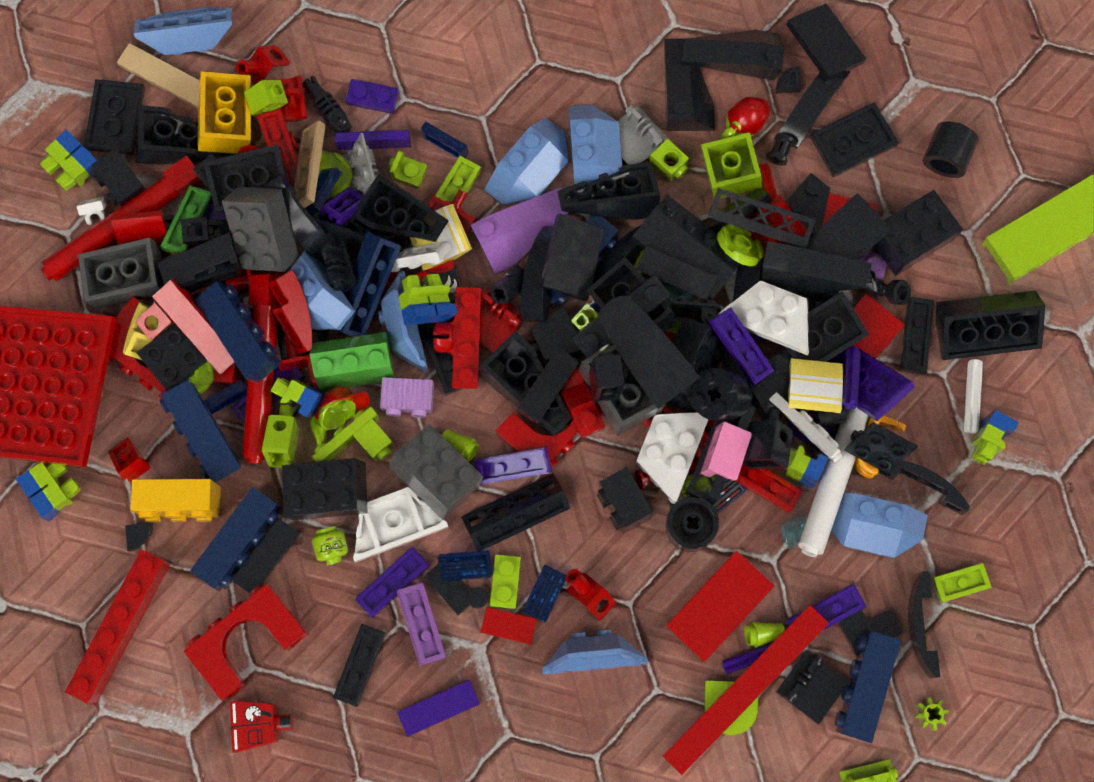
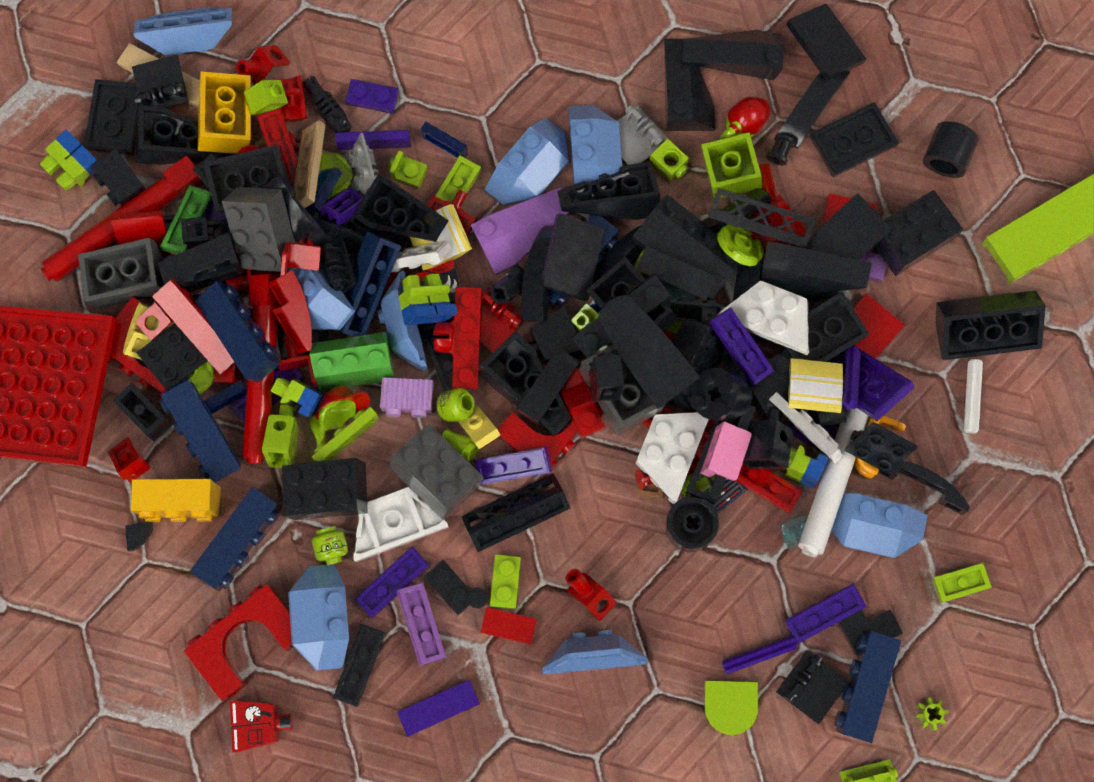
lime hips [16,462,82,521] -> none
red brick [65,549,171,705] -> none
white tile [76,196,107,225] -> none
black tile [232,518,300,594] -> none
lime brick [353,419,394,462] -> none
clear blue tile [438,550,493,582] -> none
clear blue tile [522,564,566,623] -> none
black brick [597,467,653,534] -> none
red tile [662,605,829,775] -> none
red tile [666,550,774,662] -> none
lime cone [744,622,785,648] -> none
black tile [775,67,801,94] -> none
black wing [786,173,830,238] -> none
black arm [862,270,911,305] -> none
black tile [900,297,934,374] -> none
black slope [908,571,940,679] -> none
lime hips [970,410,1019,465] -> none
none -> black brick [113,383,173,442]
none -> black hinge [132,54,189,108]
none -> bracket [281,238,321,277]
none -> medium blue wedge [288,565,349,671]
none -> lime head [437,388,475,422]
none -> light yellow plate [458,405,500,449]

